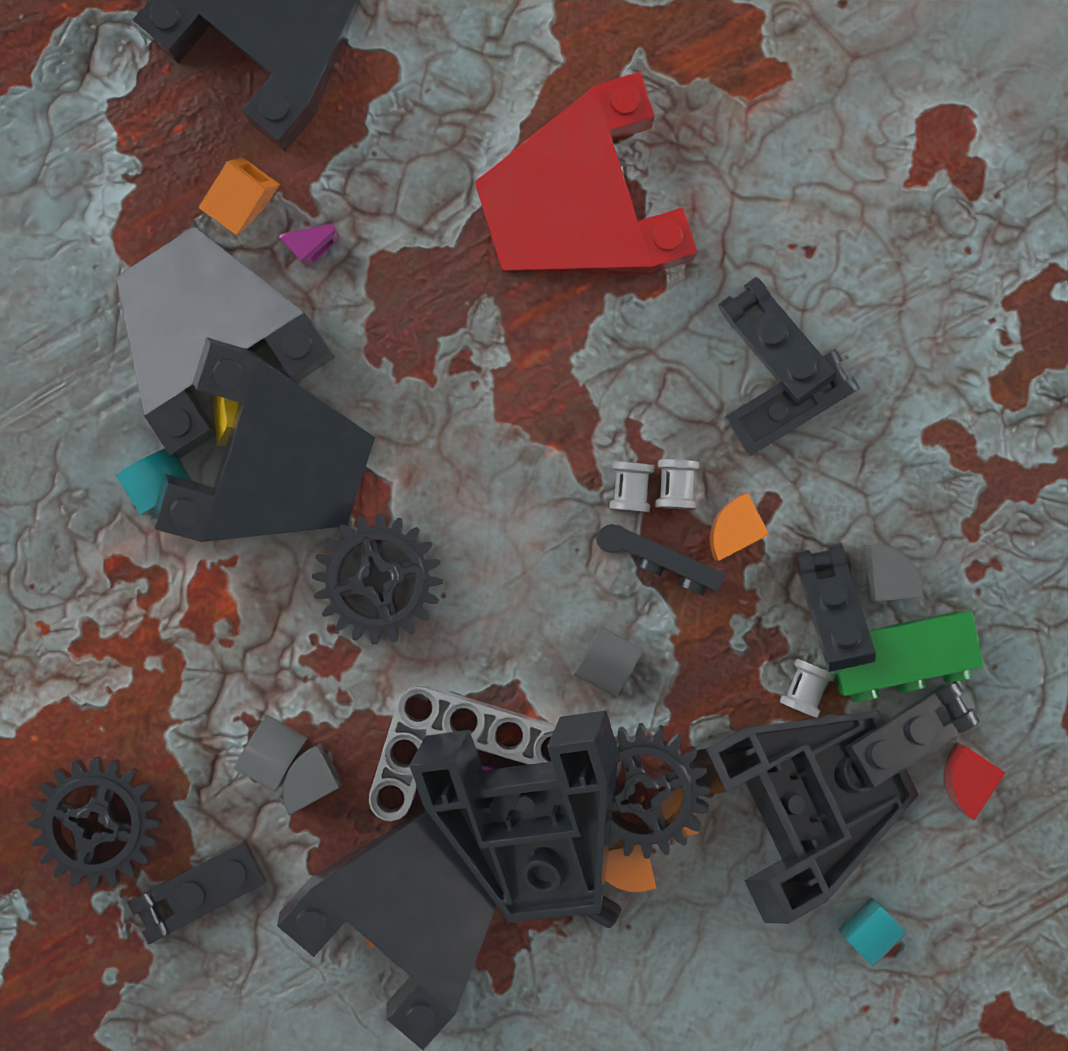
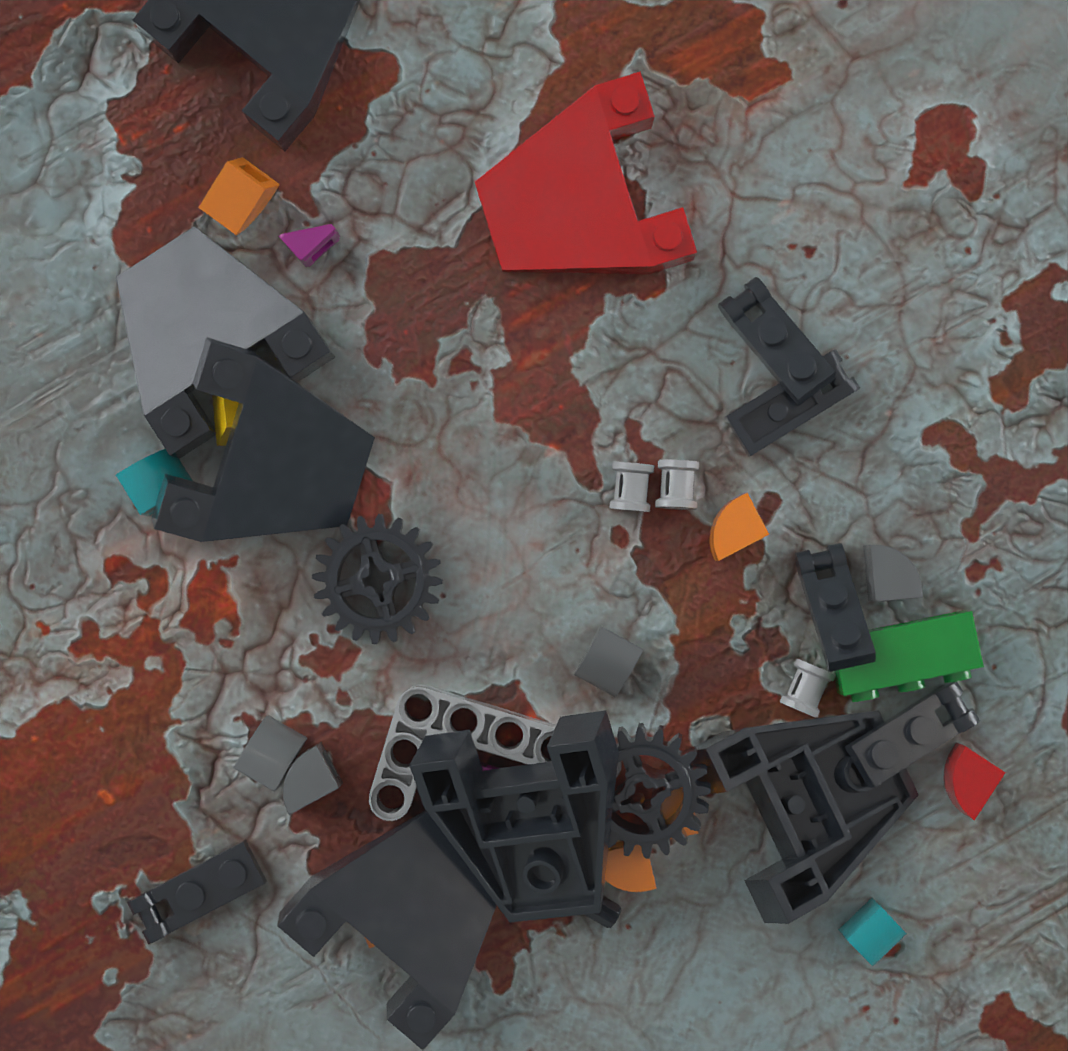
black gear [28,756,163,890] -> none
black plate [596,524,726,596] -> none

